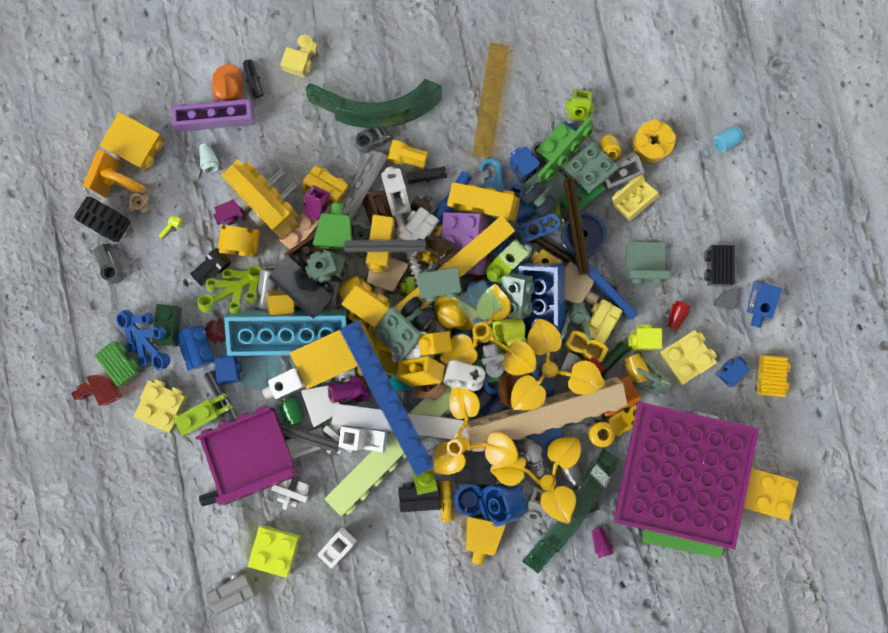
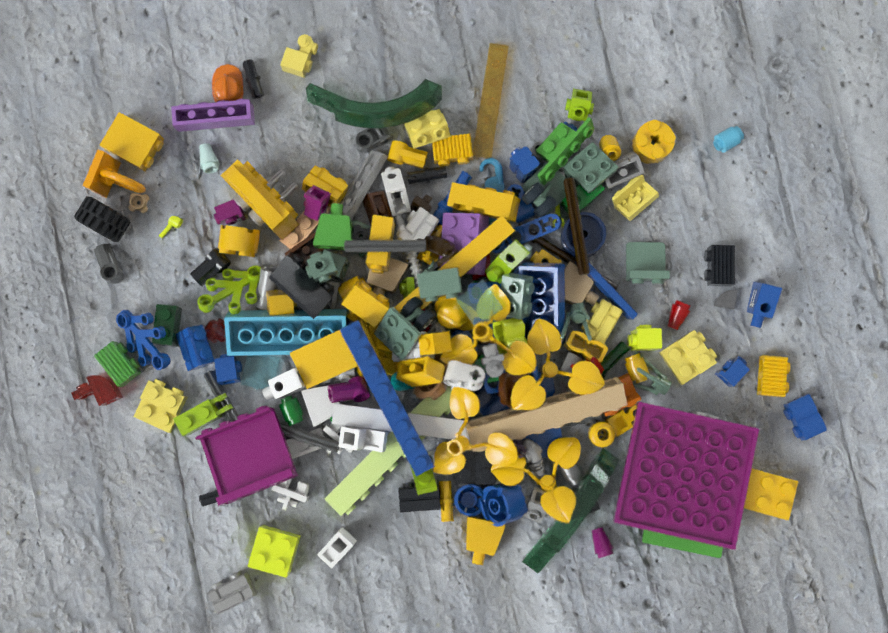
none -> light yellow plate [403,109,451,149]
none -> yellow brick [432,133,473,167]
none -> blue brick [783,394,827,441]

